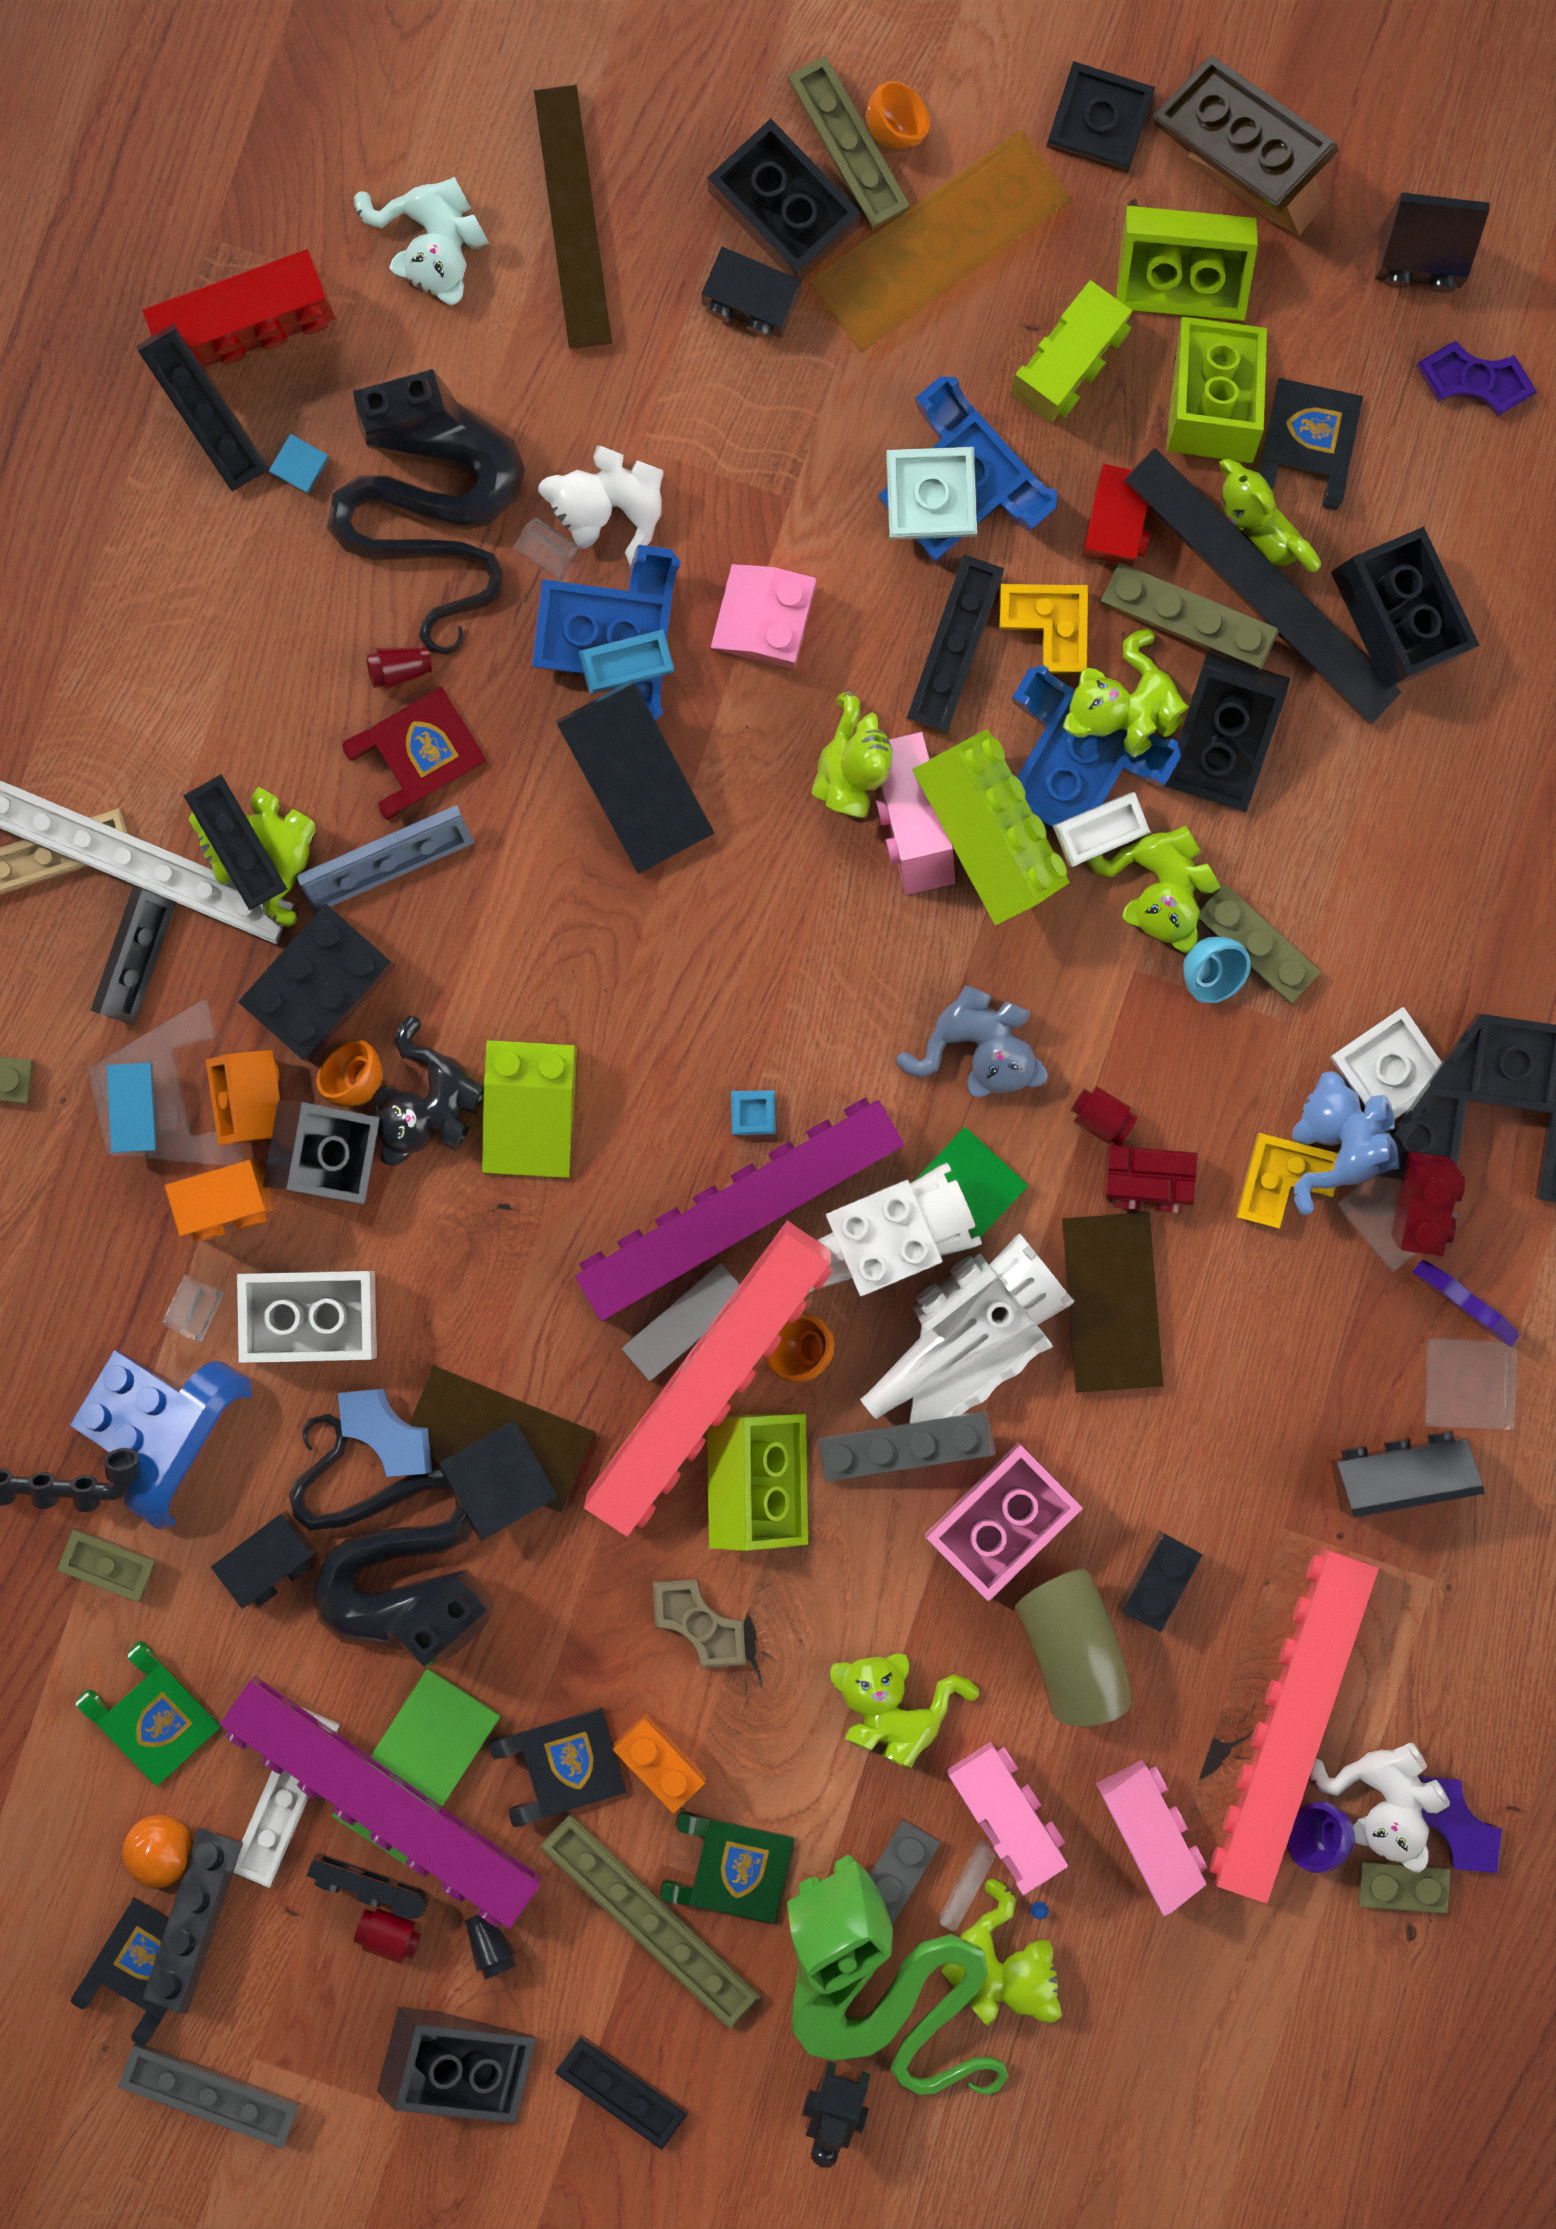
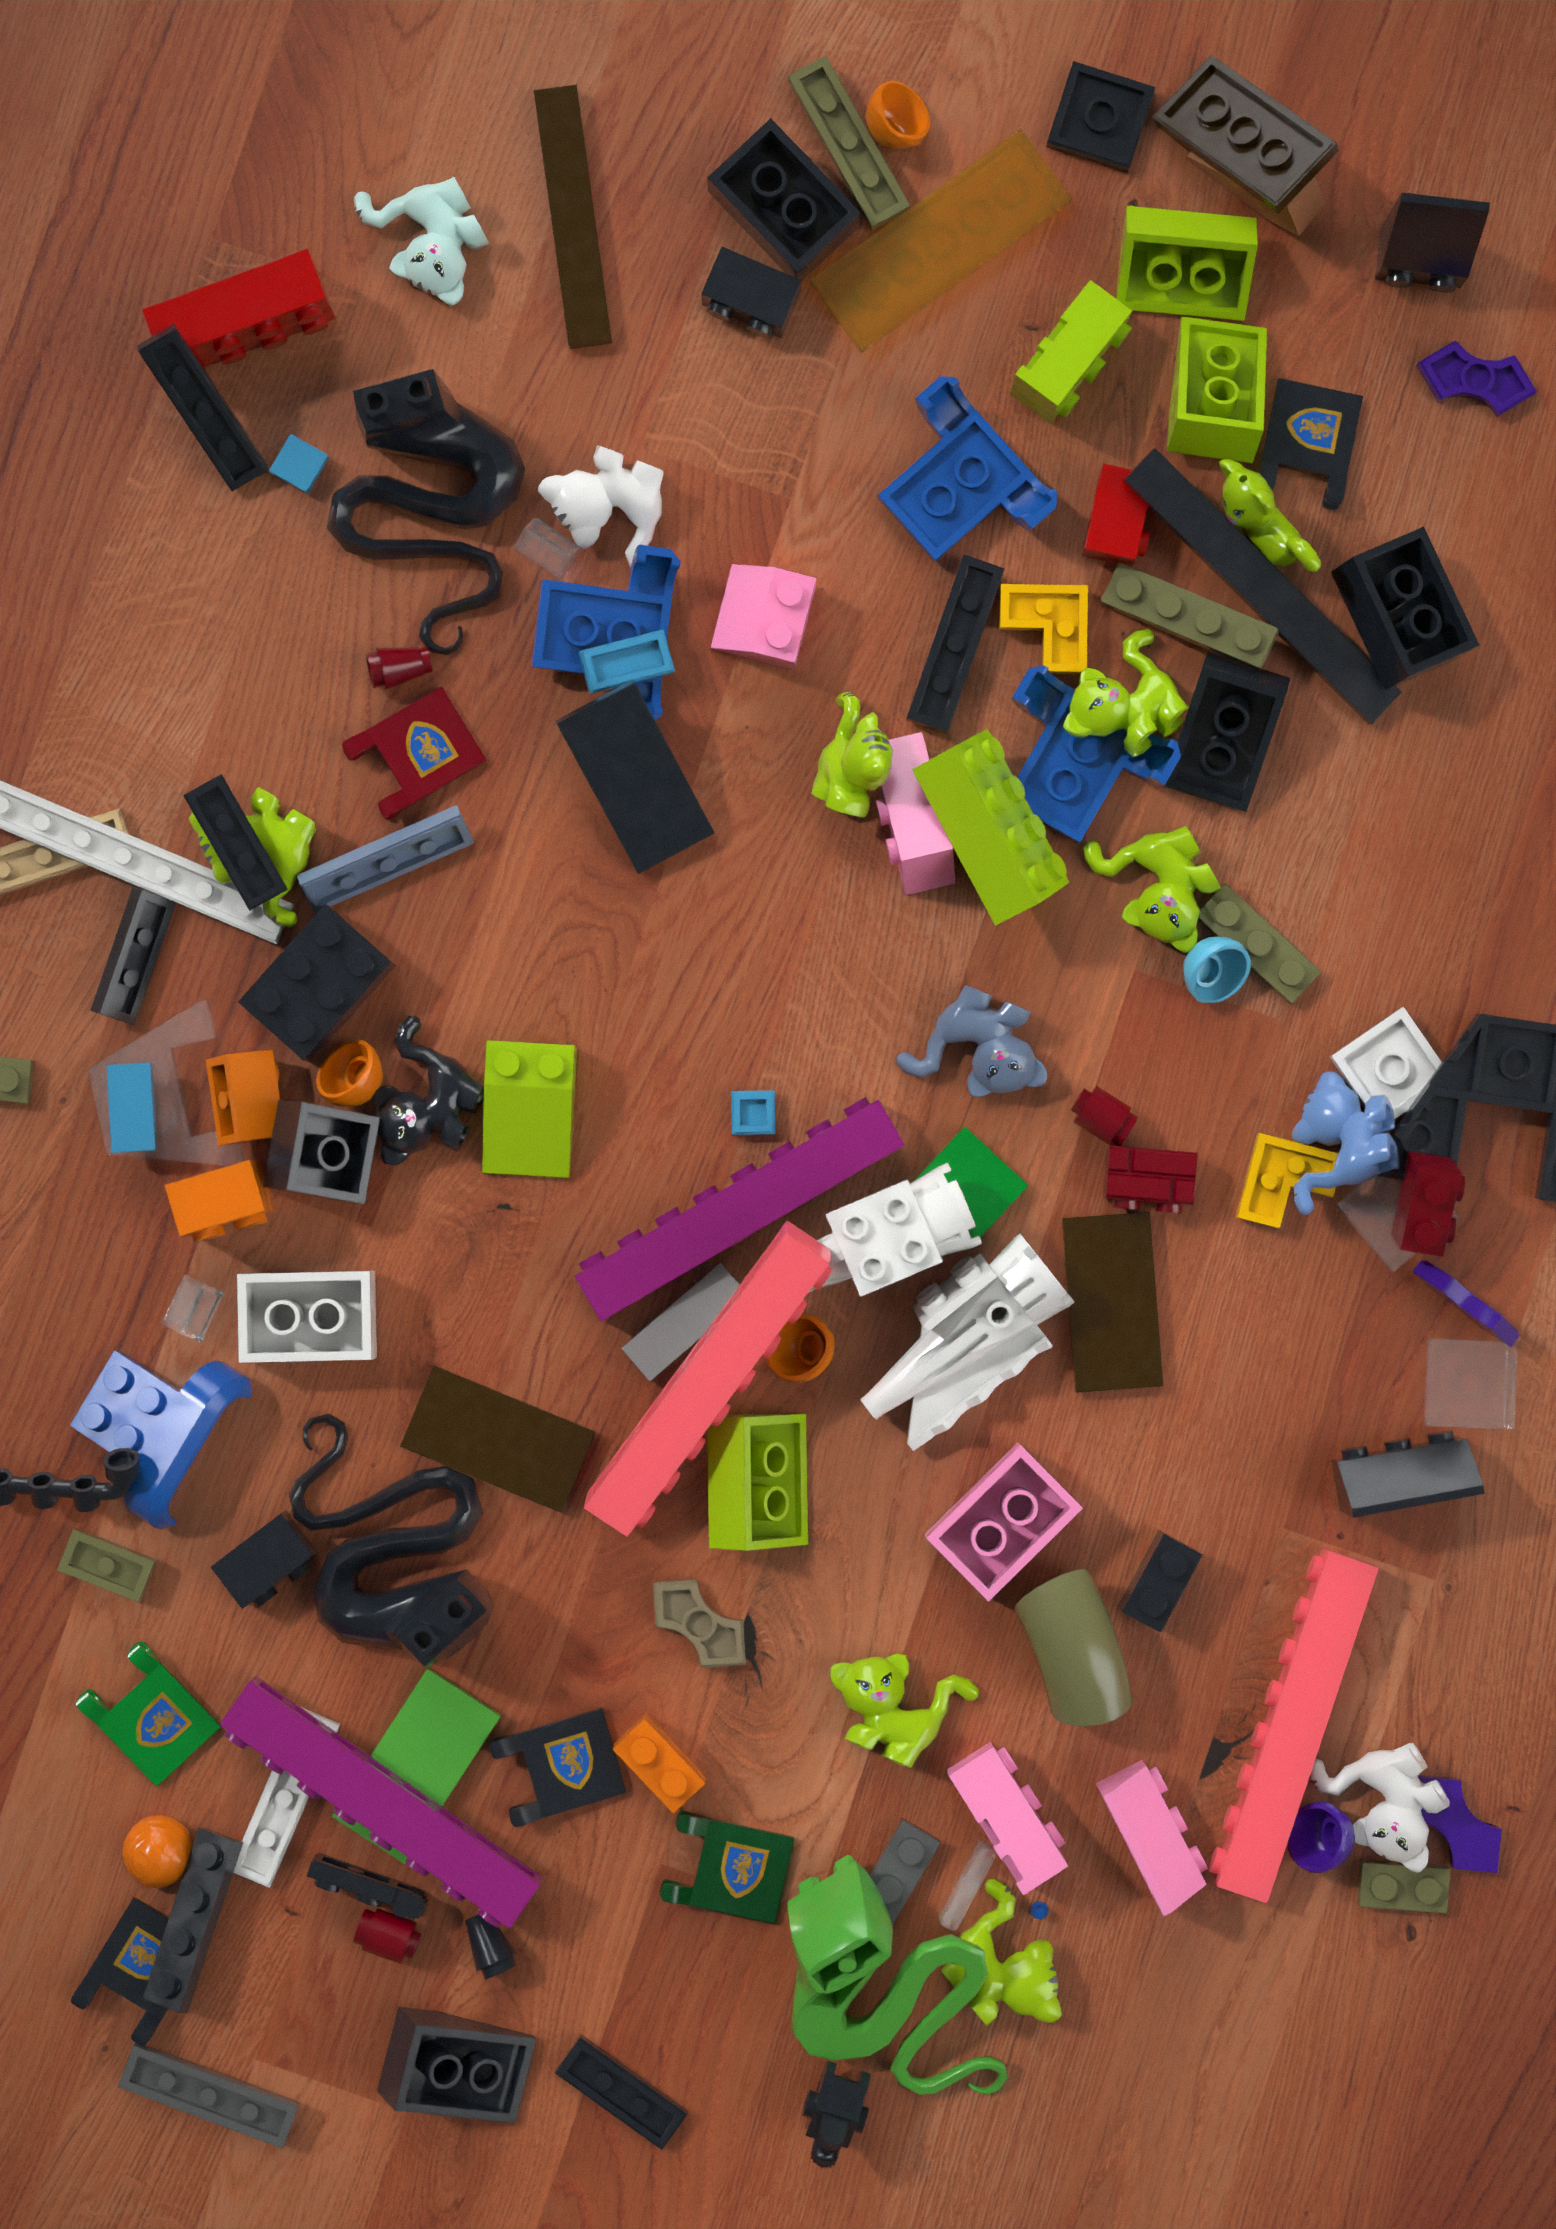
medium blue tile [338,1388,432,1477] -> none
black tile [437,1420,558,1541] -> none
olive tile [540,1813,761,2029] -> none
dark grey plate [818,1410,996,1482] -> none
light aqua tile [886,447,977,540] -> none
white tile [1053,792,1151,867] -> none

